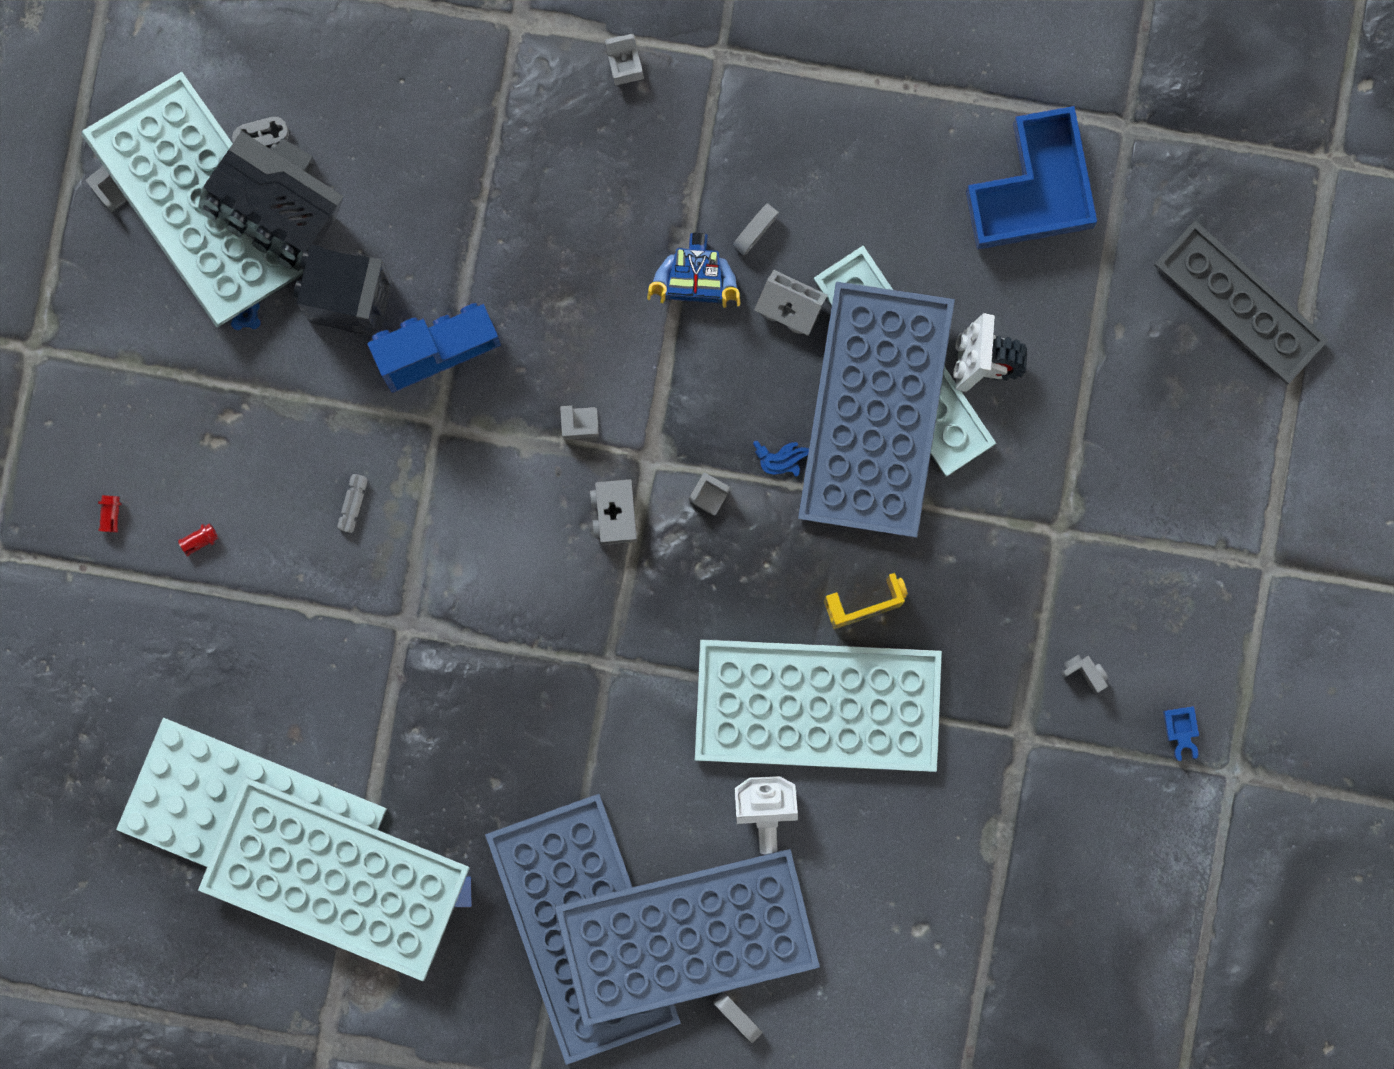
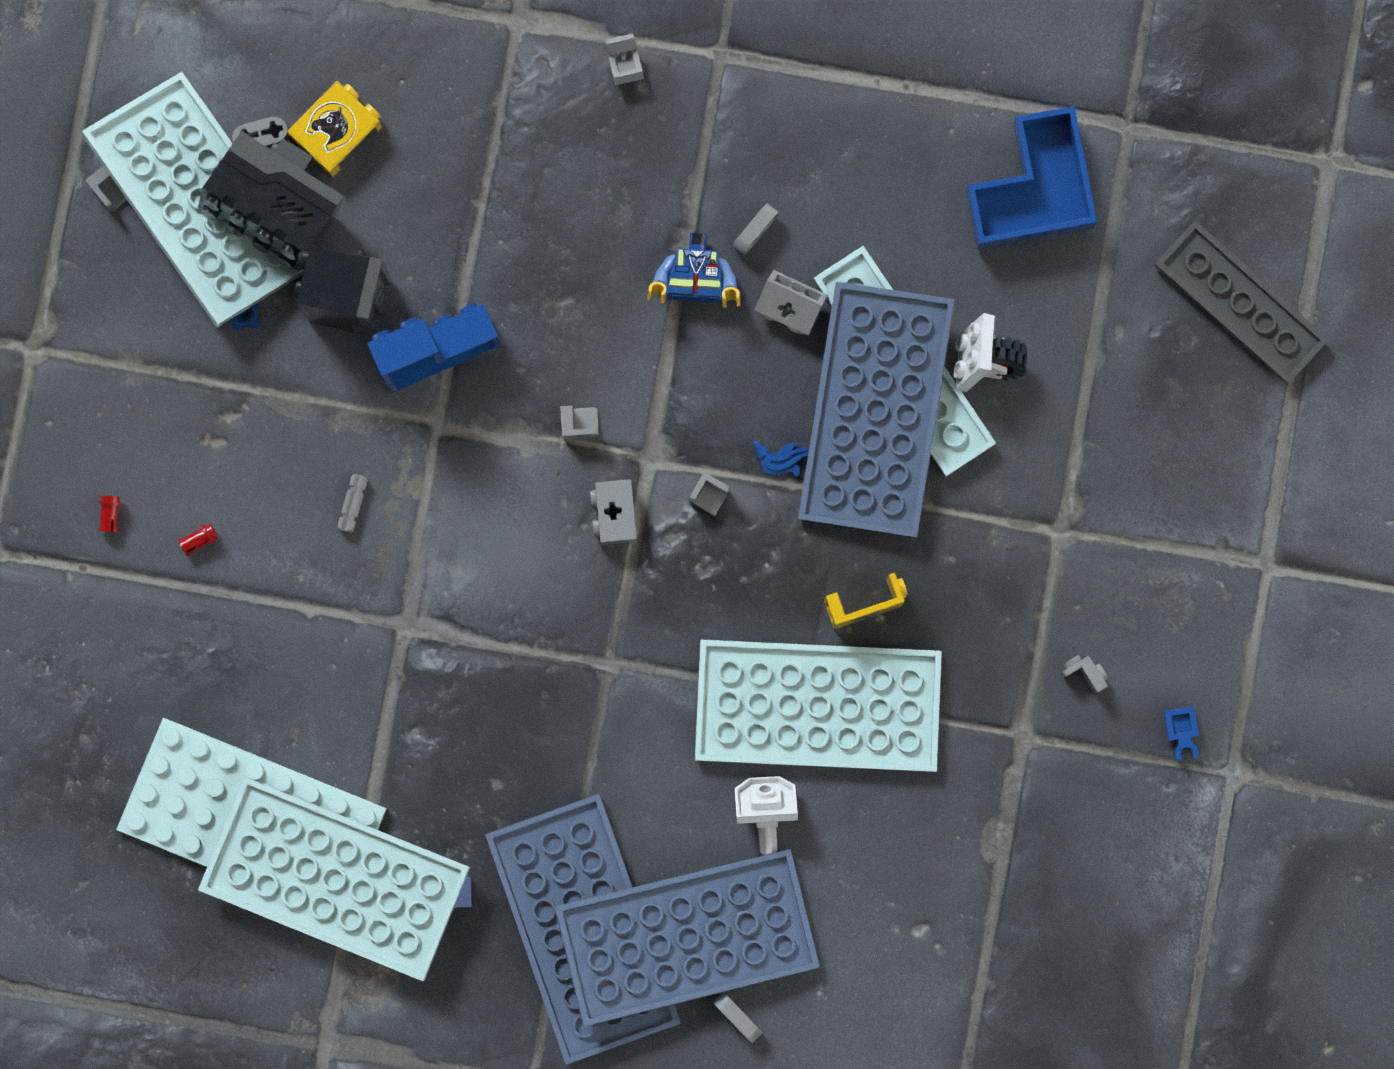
none -> yellow panel [287,81,382,178]

